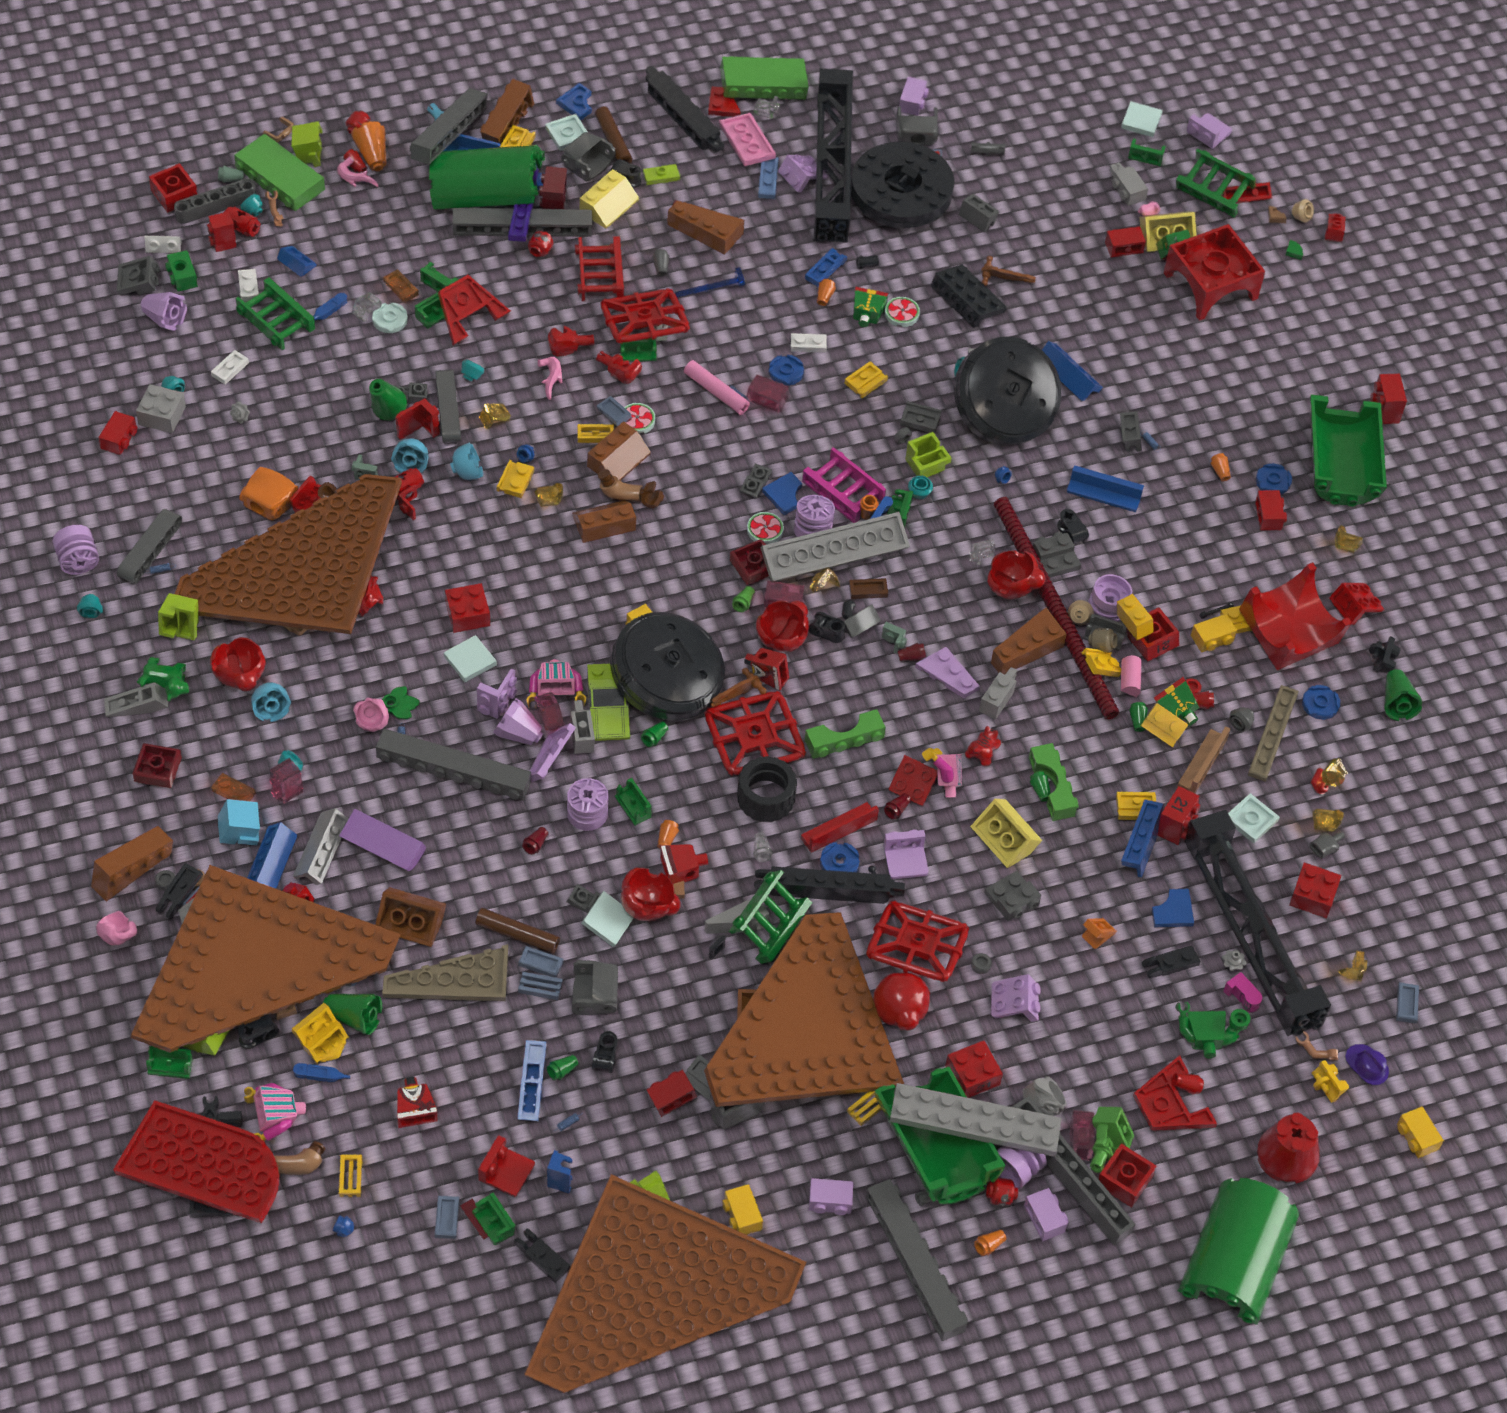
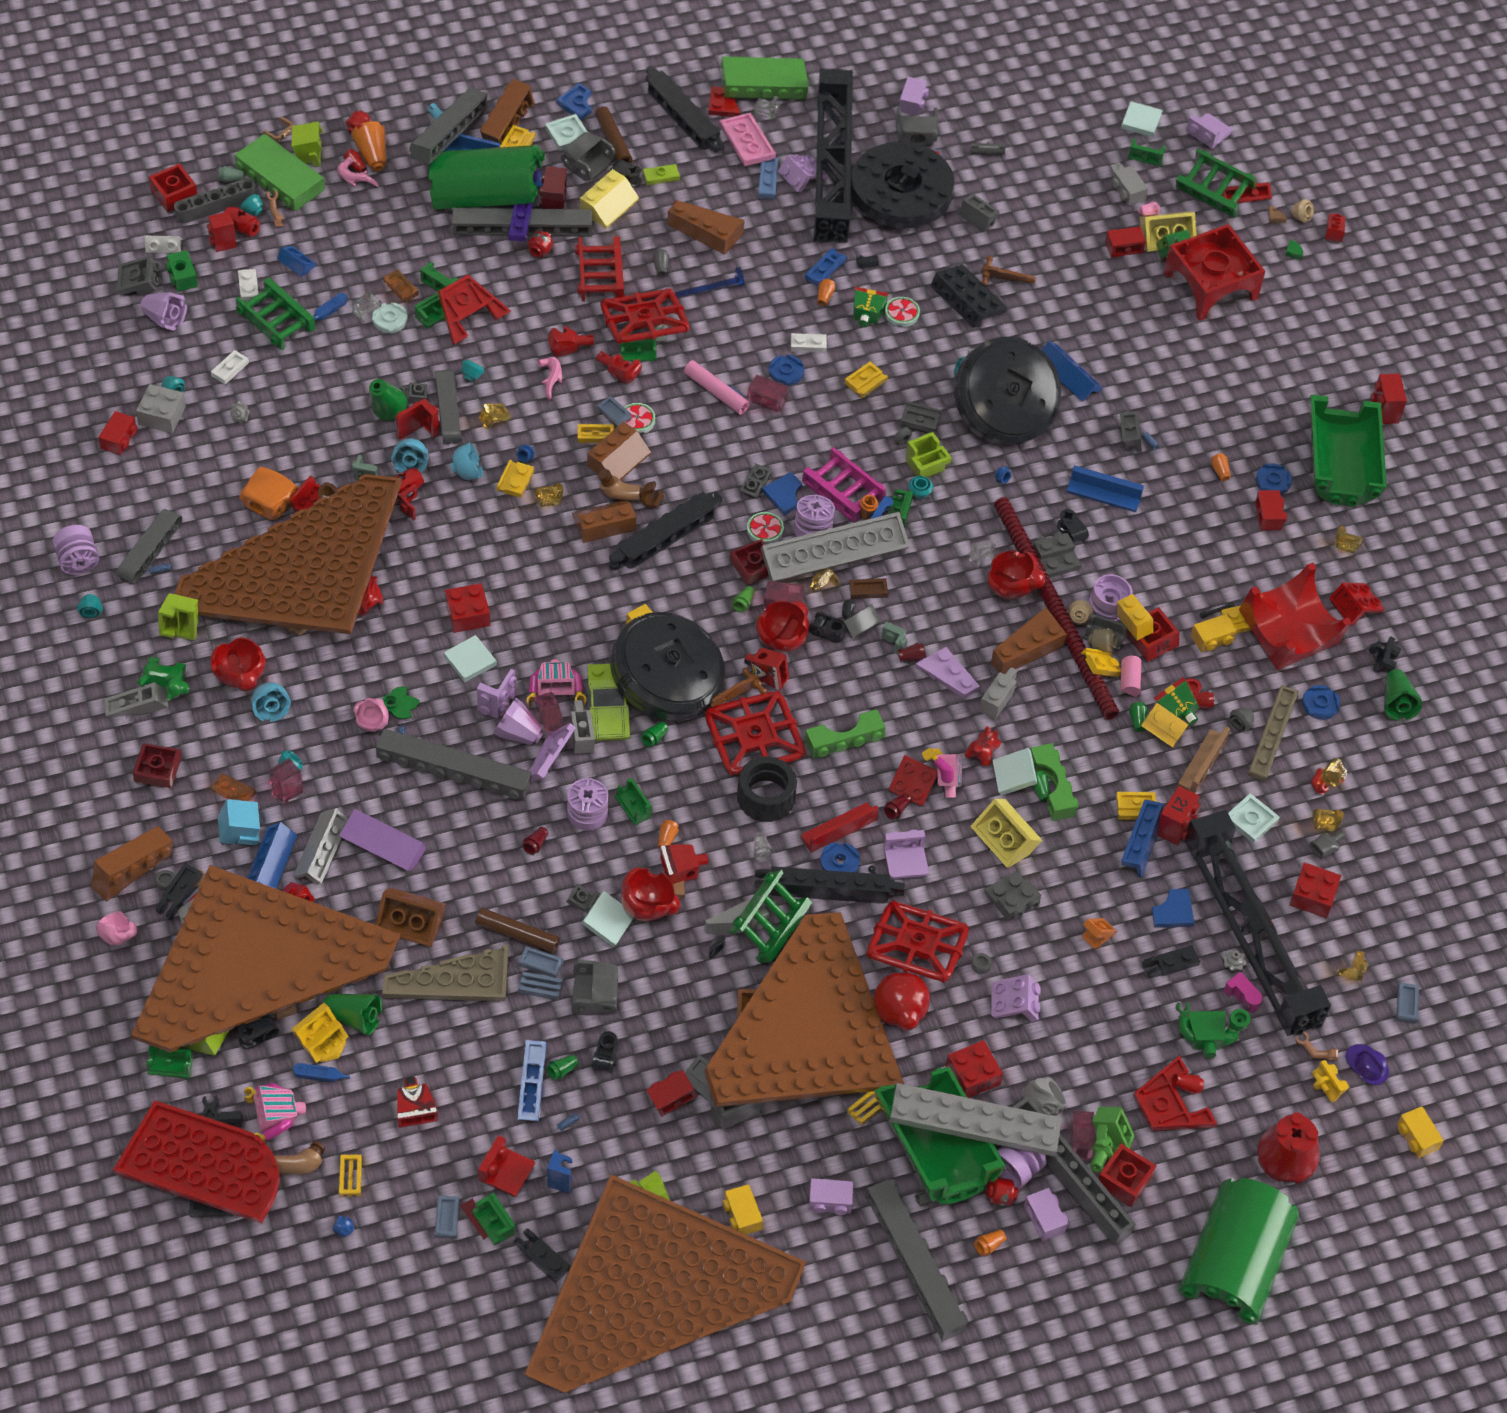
none -> black hinge [609,491,723,570]
none -> light aqua tile [993,748,1037,796]

